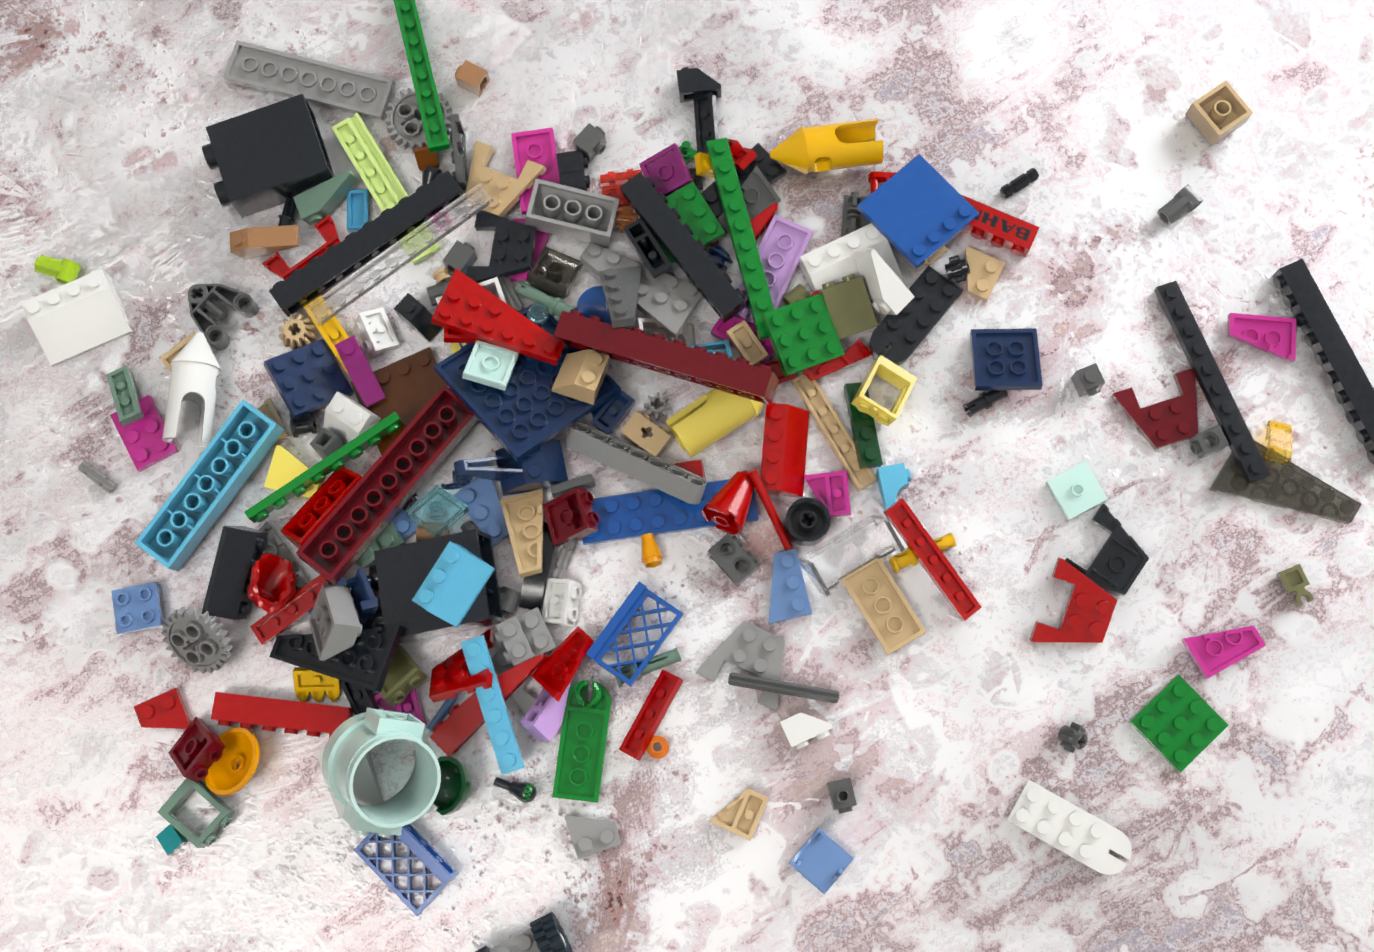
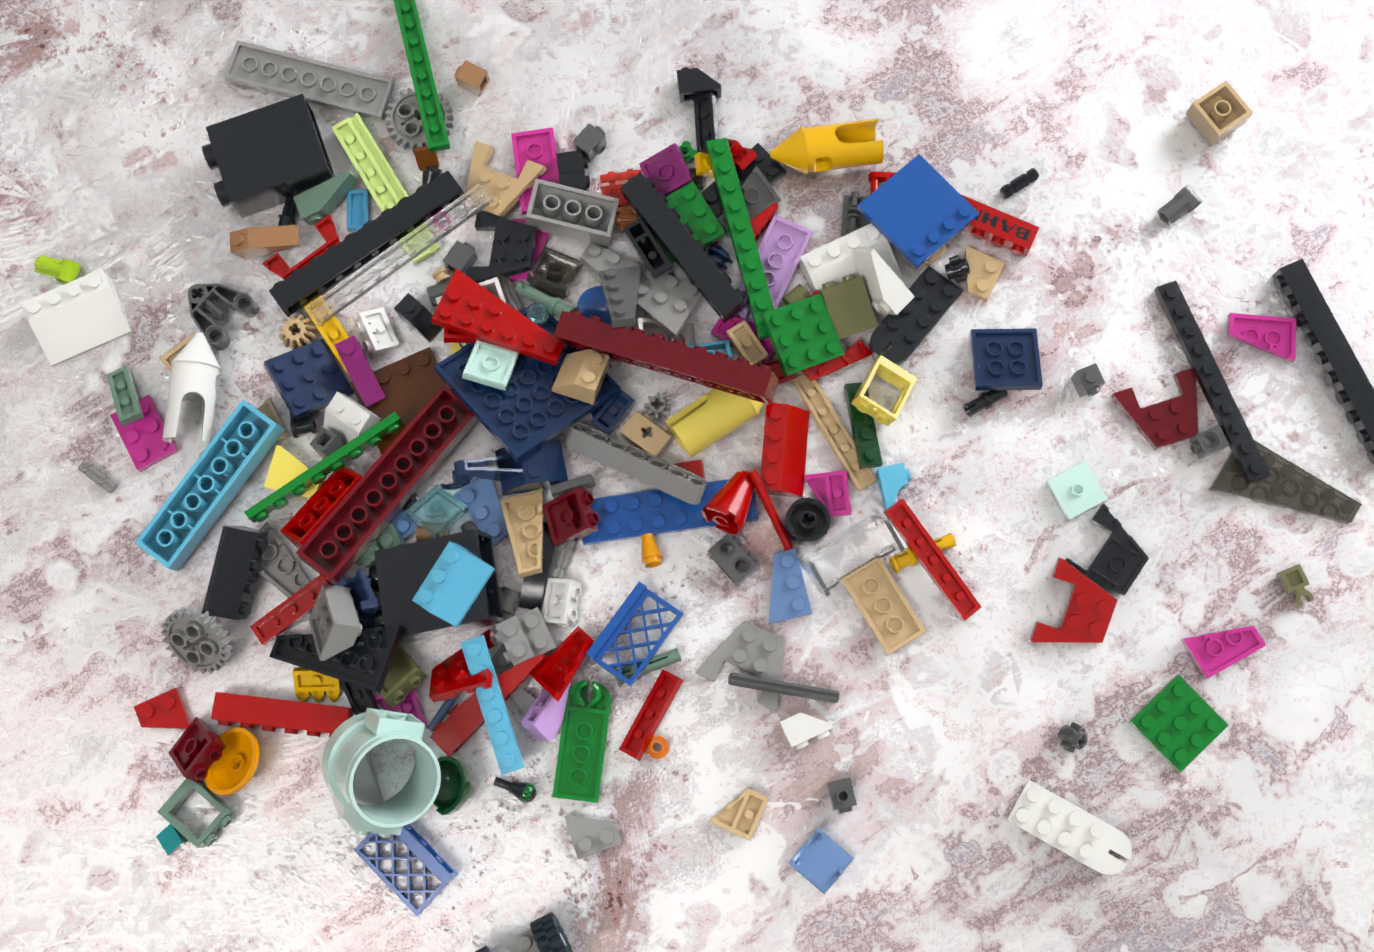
medium blue piece [111,582,165,635] -> none
red hair [247,553,296,614] -> none
dark grey wing [450,114,468,191] -> none
clear yellow slope [1265,420,1293,464] -> none

